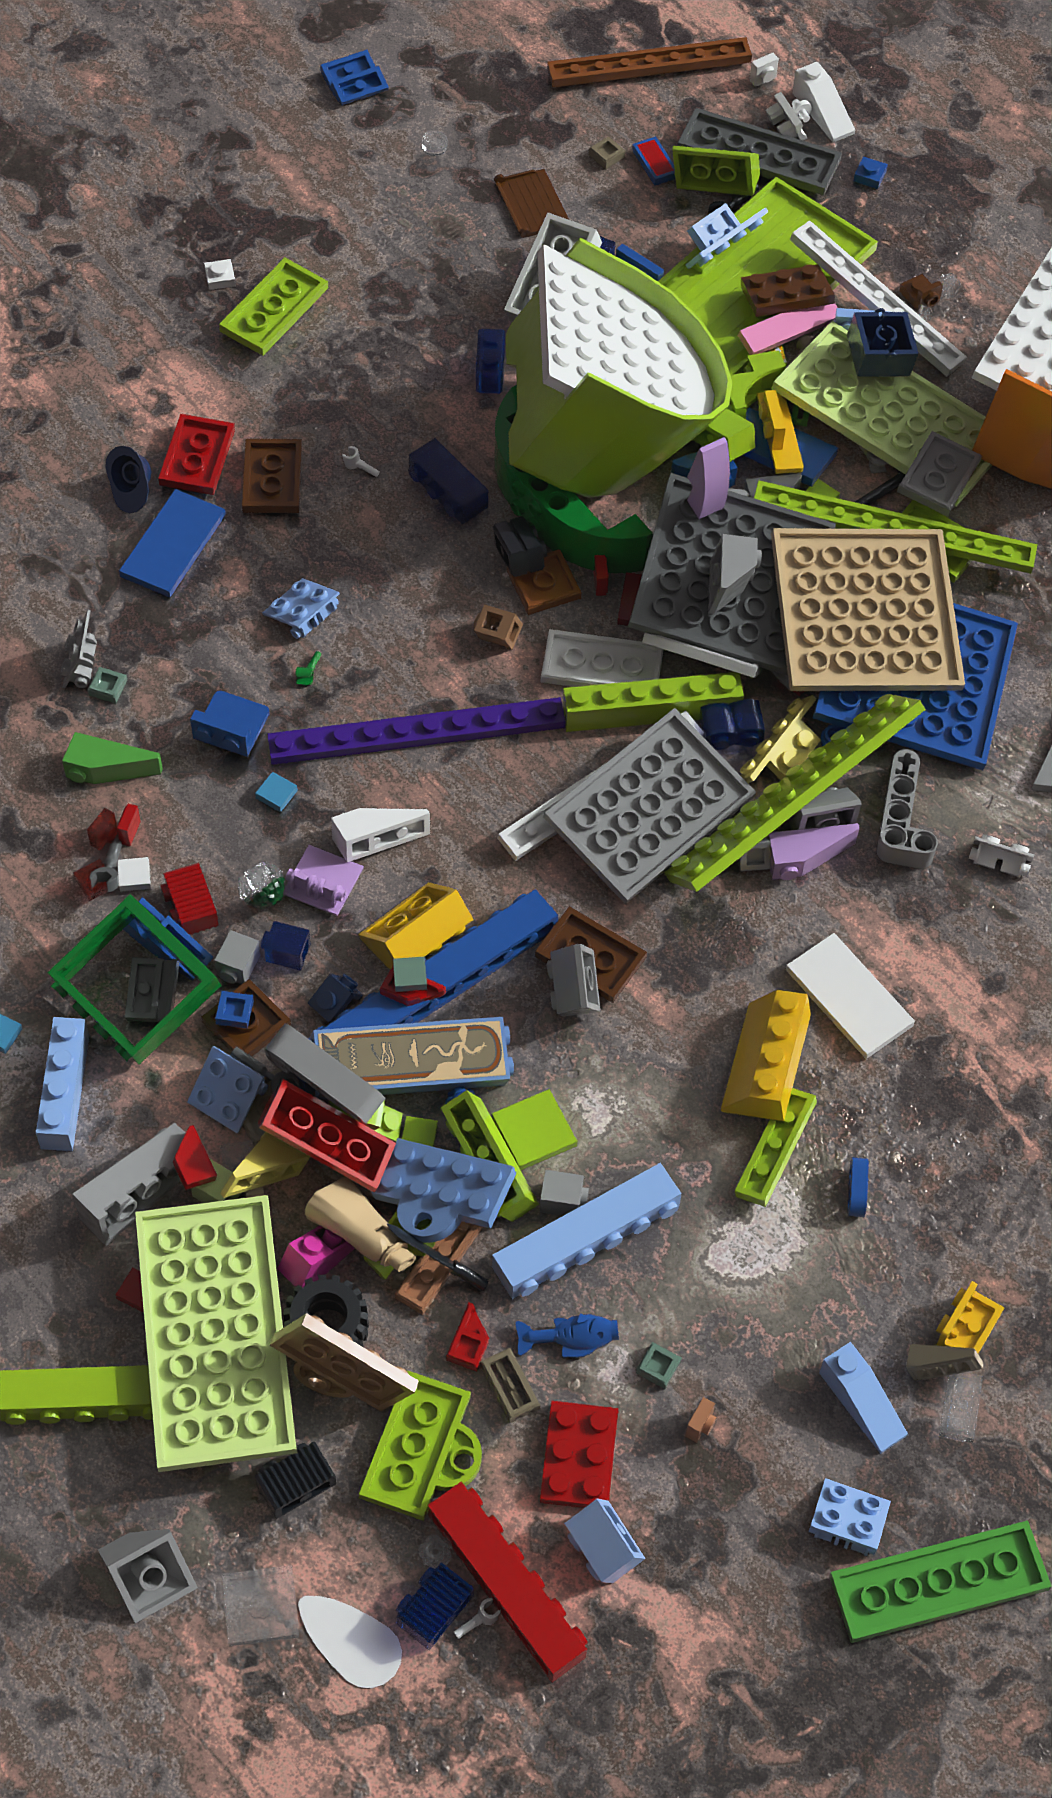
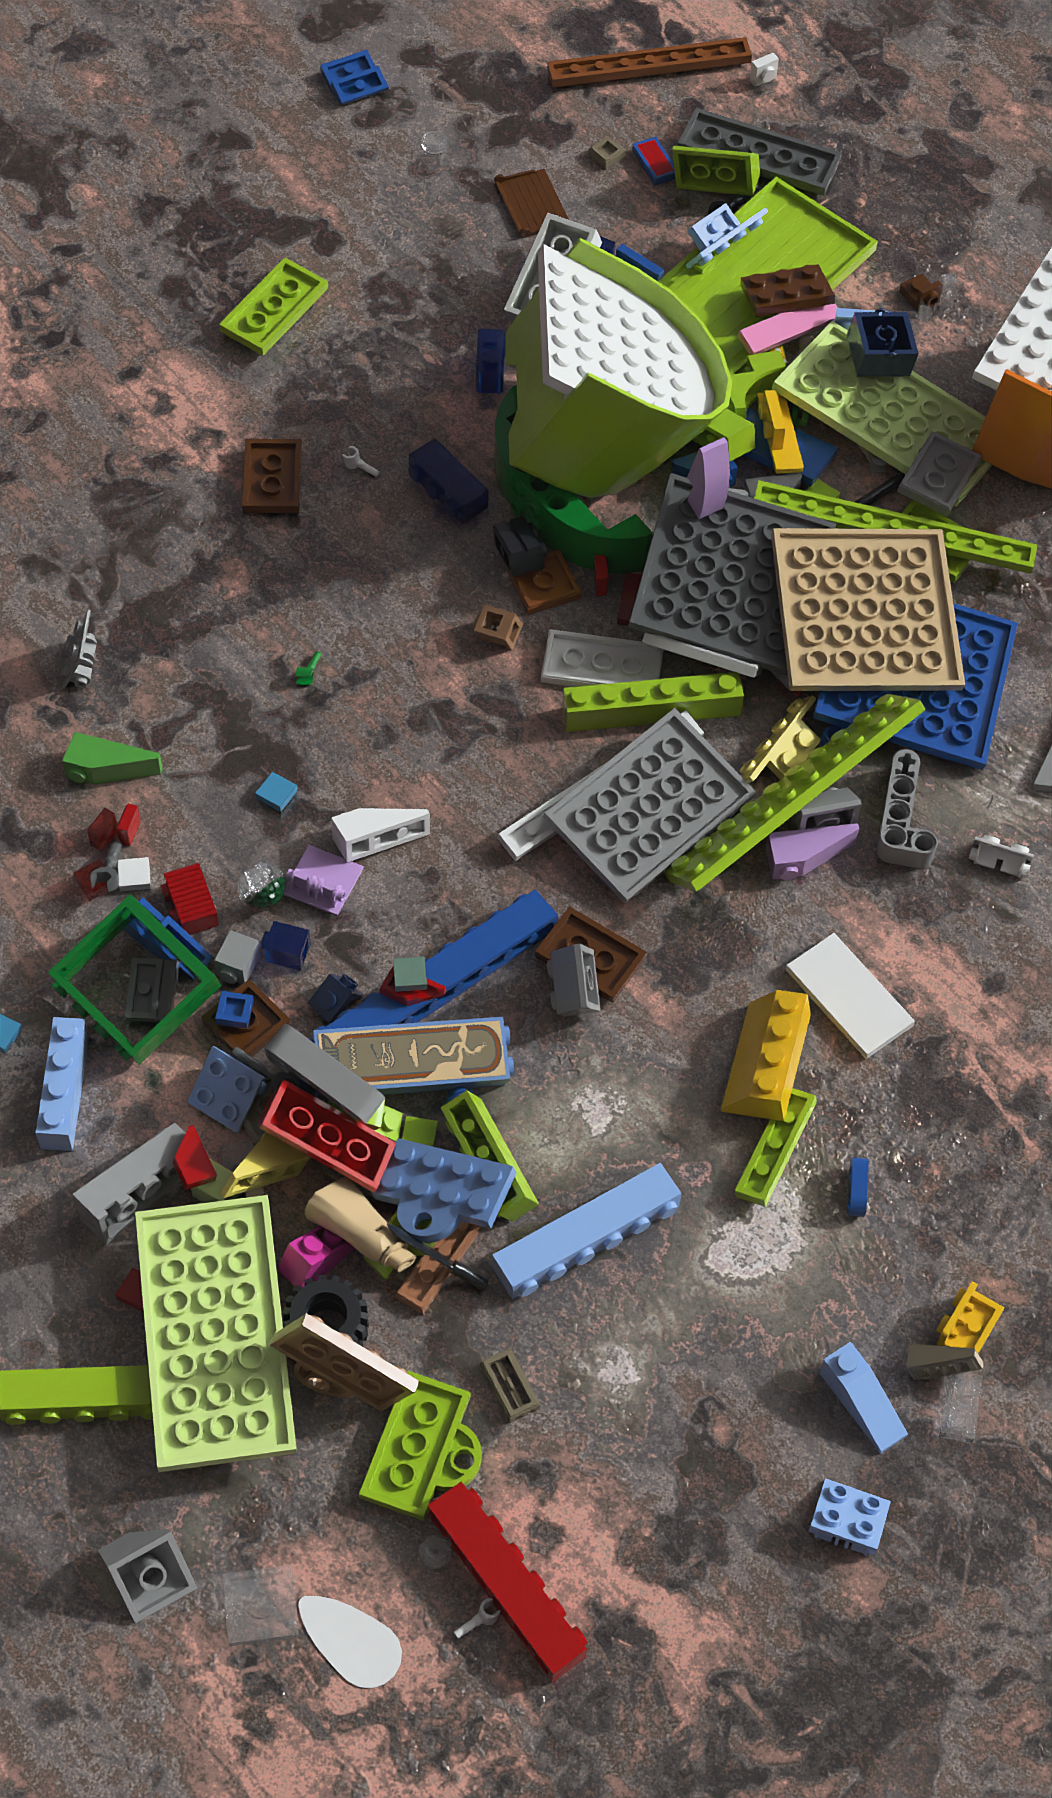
sand green tile [88,667,127,703] -> none
dark blue piece [105,445,152,514] -> none
blue tile [119,489,226,597] -> none
red plate [158,414,235,495] -> none
blue bracket [190,691,270,757] -> none
white plate [204,259,236,290] -> none
black brick [255,1442,336,1519] -> none
light blue hinge [262,578,340,639] -> none
dark purple plate [267,697,566,765] -> none
yellow slope [358,882,474,969] -> none
clear blue brick [396,1562,474,1651] -> none
red tile [446,1302,489,1372] -> none
lime tile [492,1089,578,1170] -> none
blue animal [515,1313,619,1358] -> none
light grey brick [540,1170,589,1216] -> none
red plate [540,1400,619,1508] -> none
light blue brick [564,1499,646,1583] -> none
sand green tile [636,1342,682,1389] -> none
nougat plate [685,1397,717,1443] -> none
clear blue brick [700,699,765,750] -> none
light grey slope [708,534,762,614] -> none
light grey tile [738,837,771,871] -> none
white hips [766,92,812,140] -> none
white plate [790,220,967,377] -> none
white slope [792,62,855,143] -> none
bright green plate [829,1520,1052,1643] -> none
blue plate [853,156,888,189] -> none

